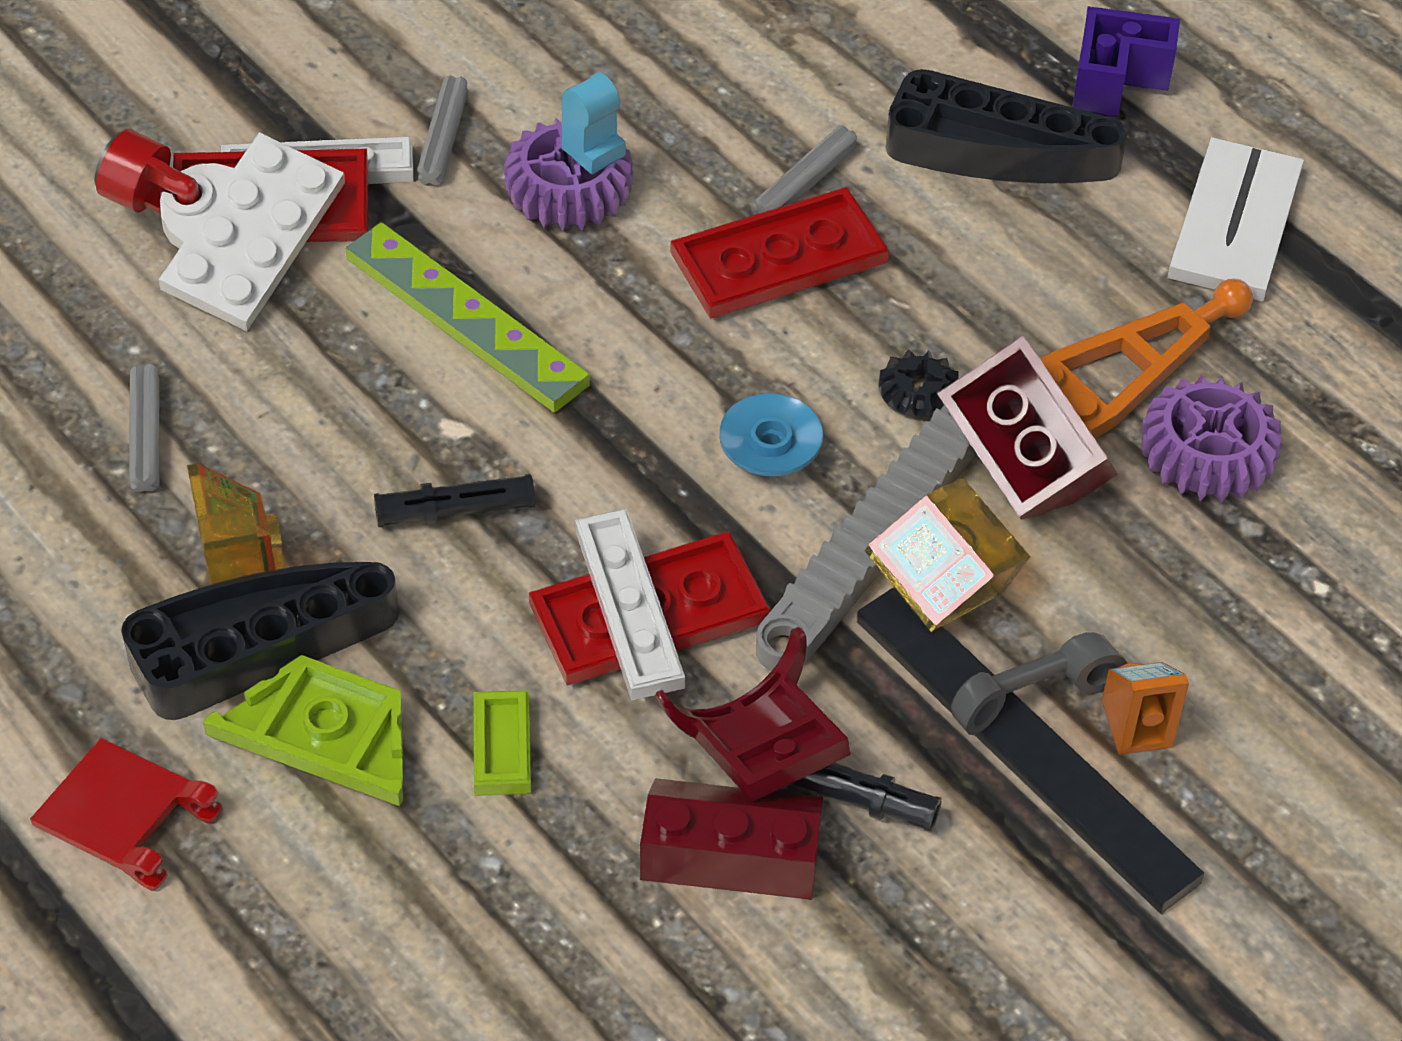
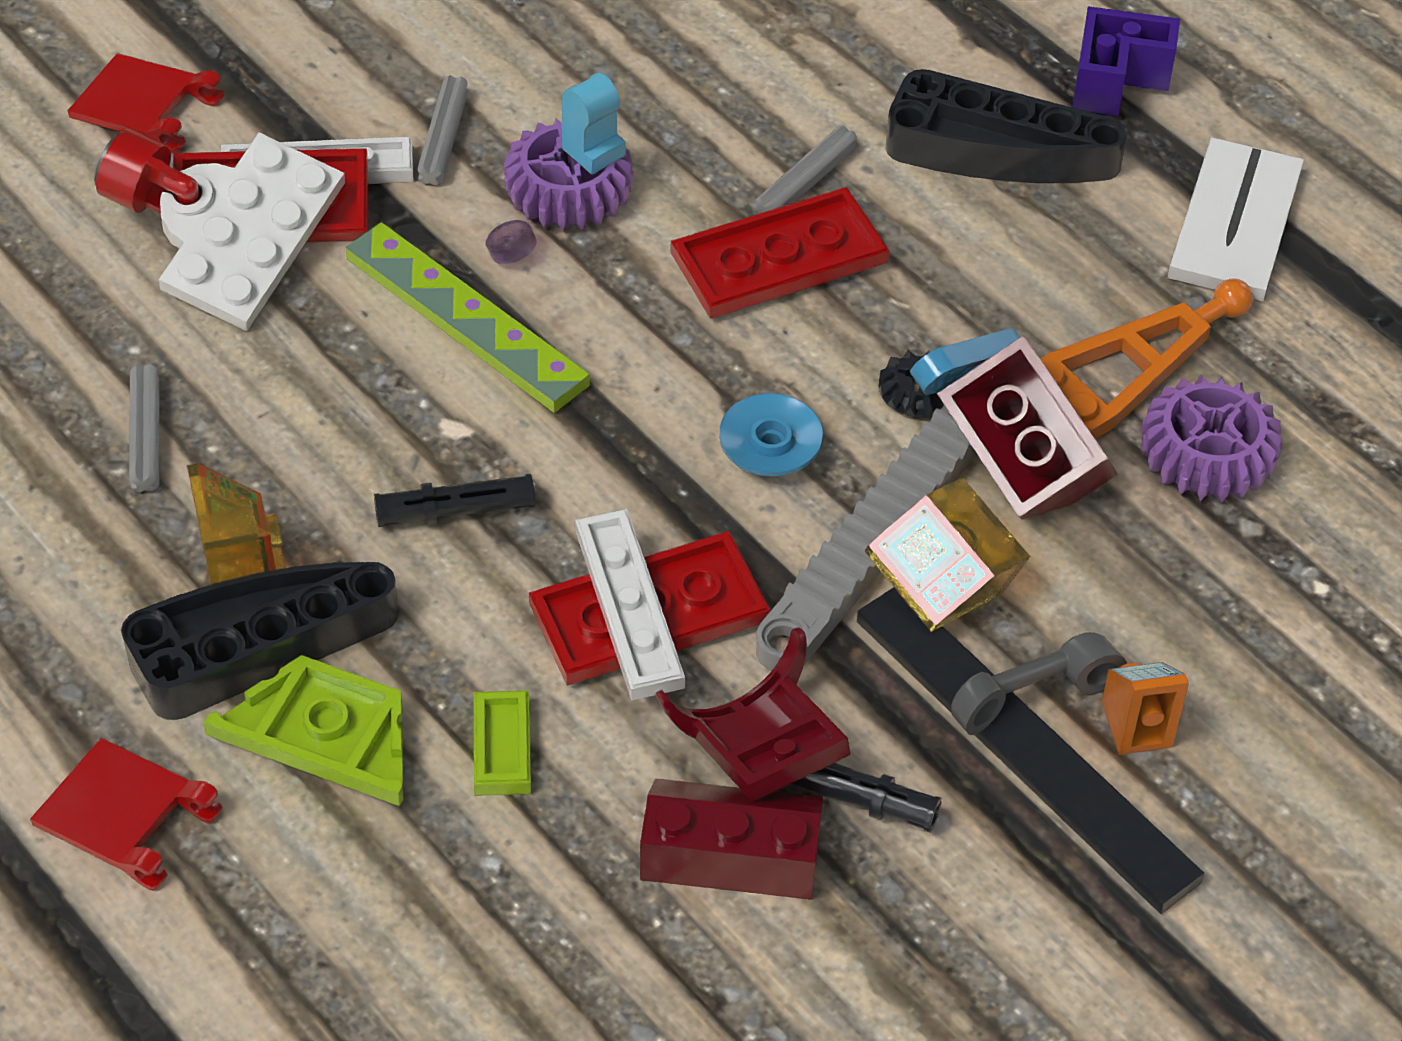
none -> red flag [67,53,225,153]
none -> clear purple tile [485,220,537,264]
none -> dark azure beam [910,328,1020,395]

